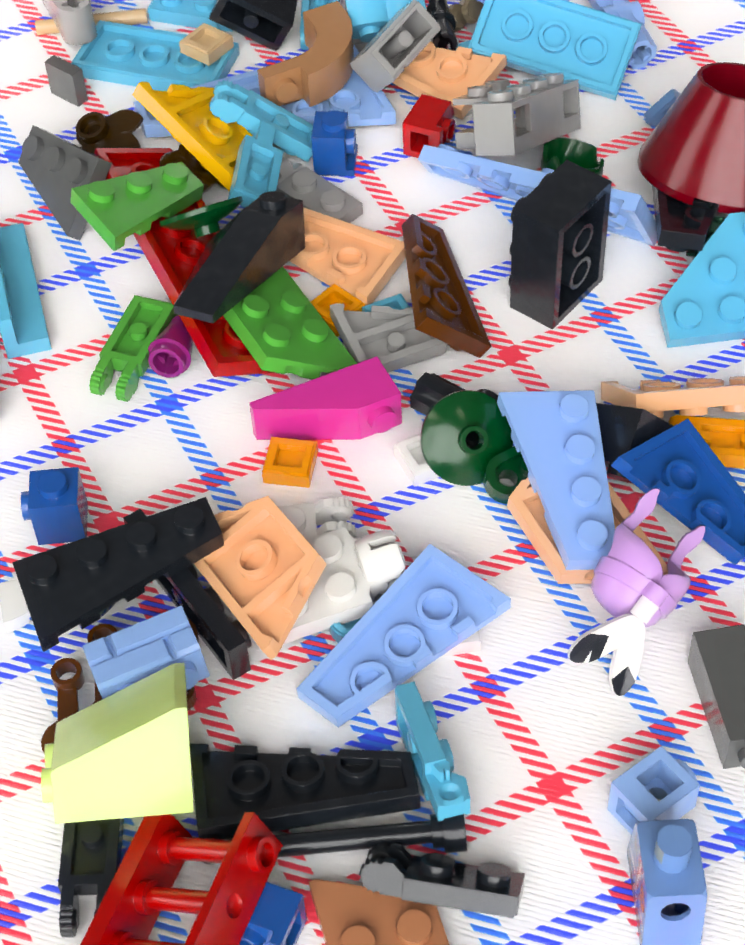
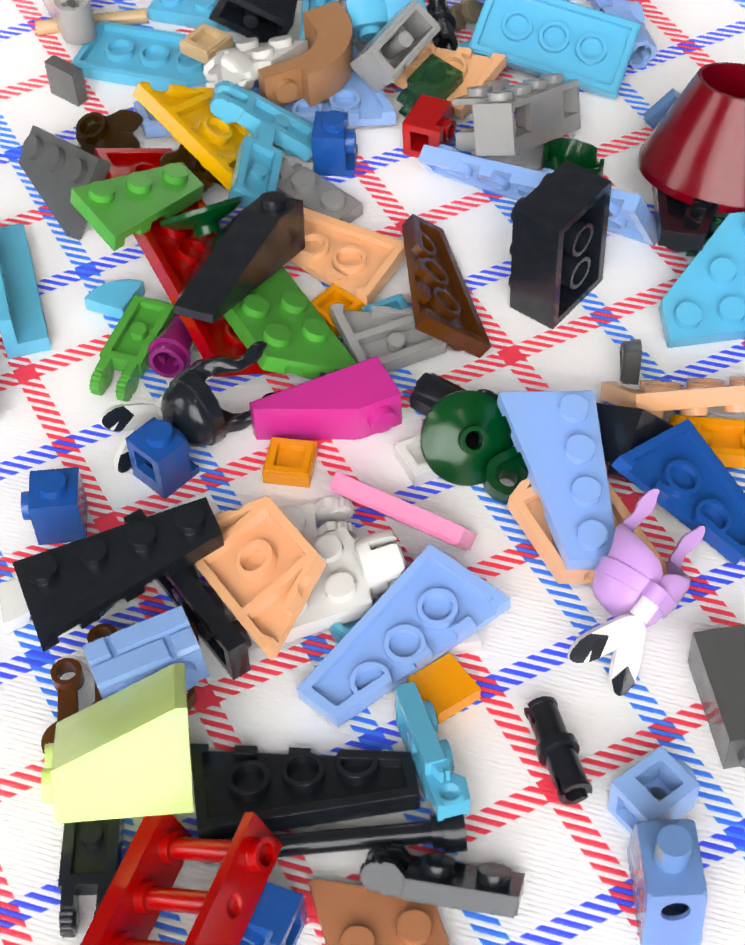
none -> medium azure tile [84,279,145,319]
none -> black hair [99,341,280,473]
none -> blue brick [125,417,200,499]
none -> white plate [203,35,309,91]
none -> bright pink tile [329,471,477,551]
none -> clear green plate [397,54,463,118]
none -> light orange tile [407,652,481,724]
none -> black pin [524,696,593,805]
none -> dark grey tile [620,339,642,385]

